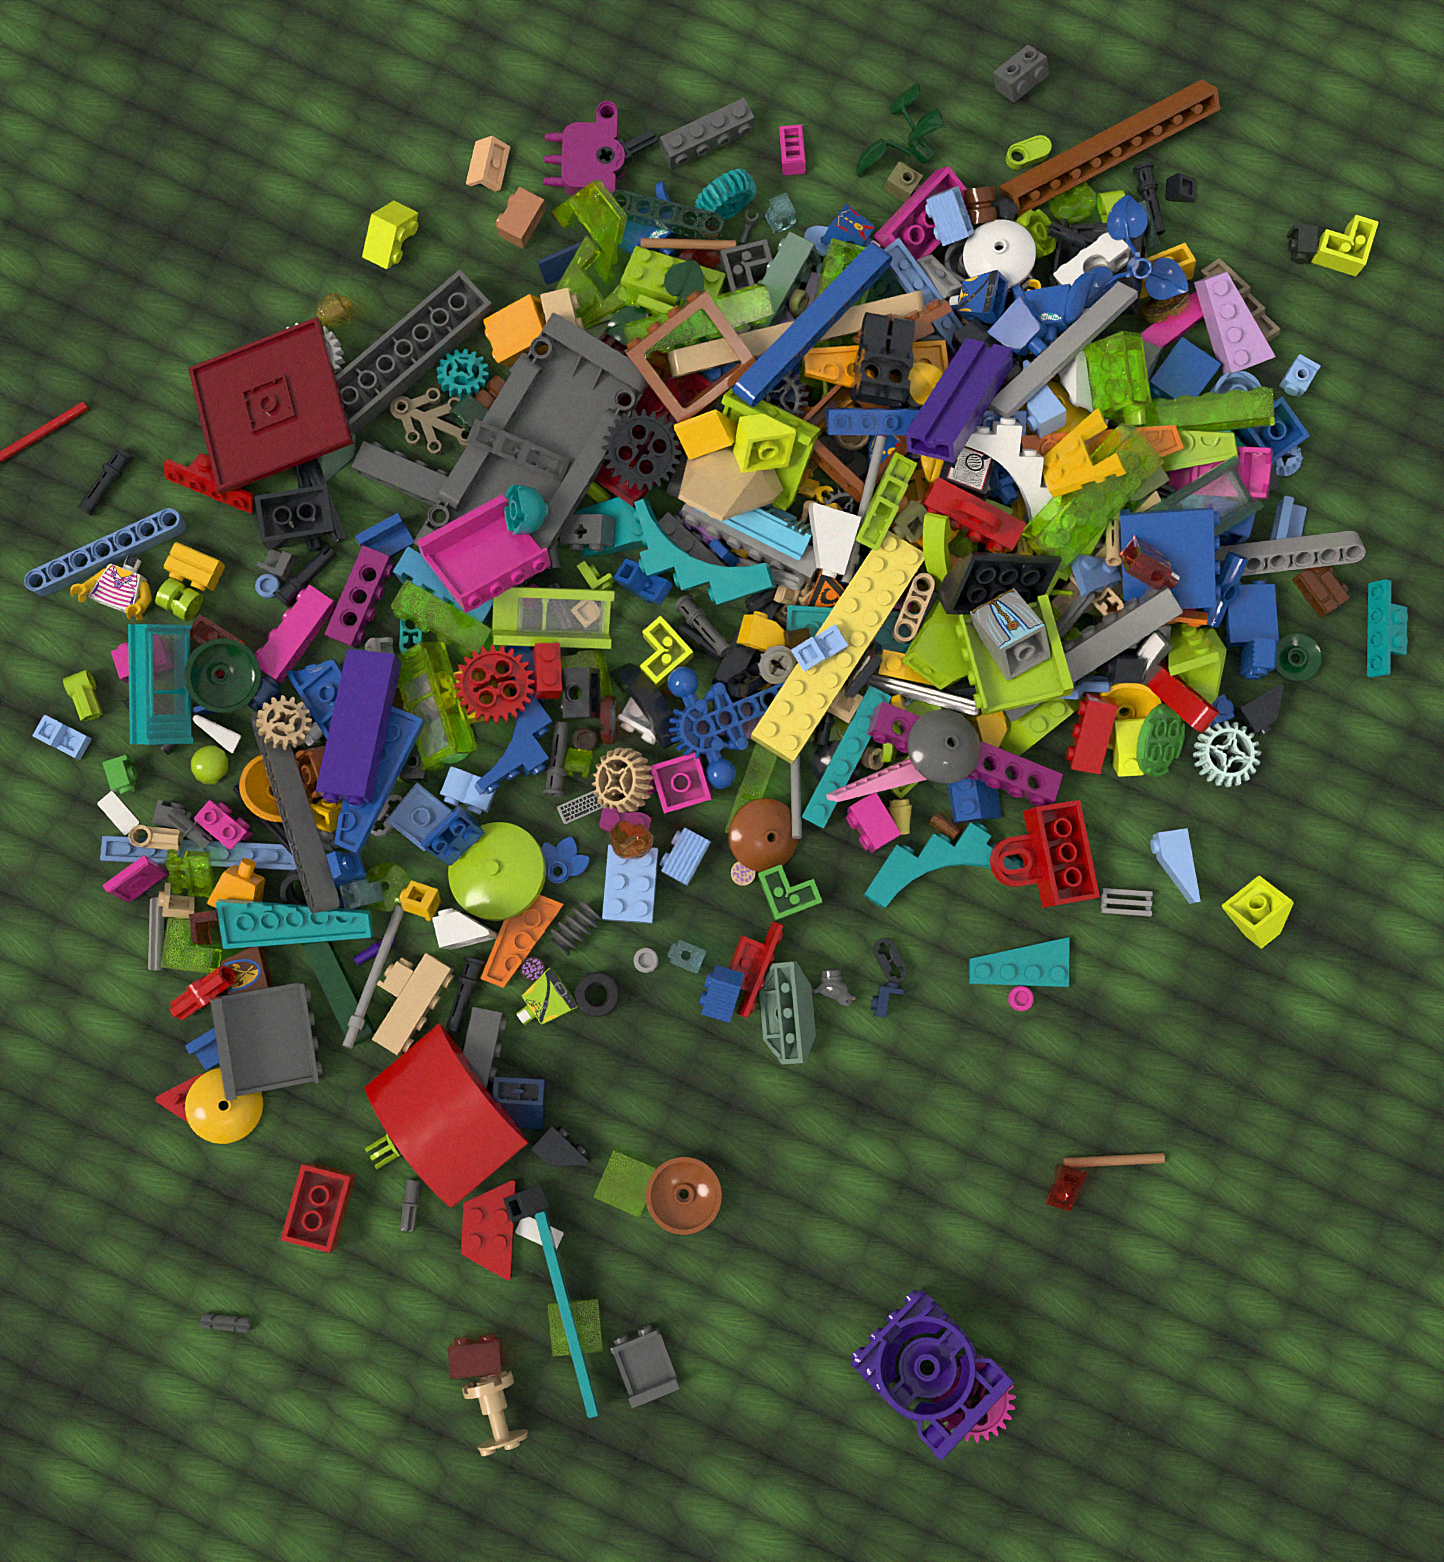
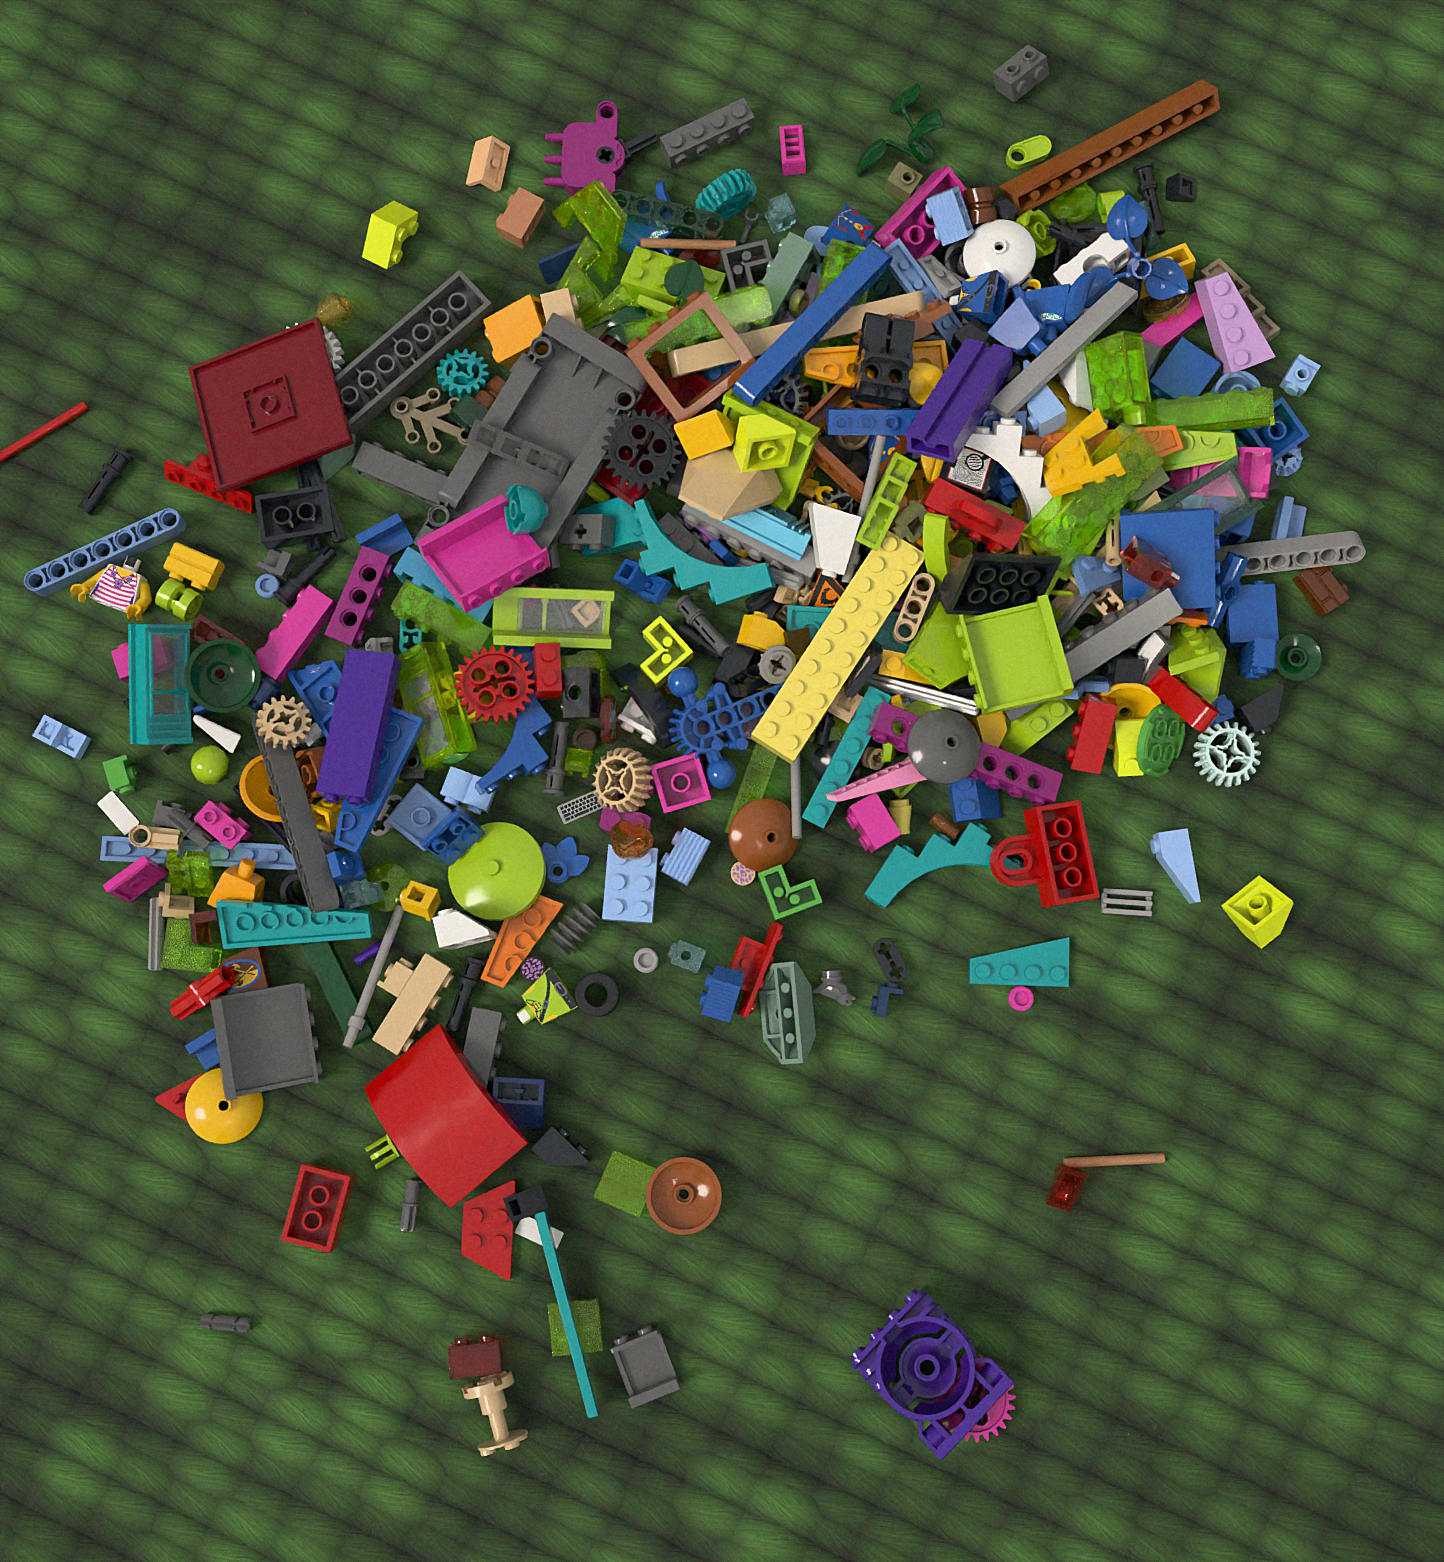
lime piece [63,669,103,722] -> none
lime bracket [577,561,615,590] -> none
light blue slope [791,624,849,672] -> none
light grey slope [970,588,1051,681] -> none
pearl dark grey brick [1287,224,1318,264] -> none
neon yellow brick [1311,215,1378,276] -> none
teal bracket [1367,579,1408,678] -> none

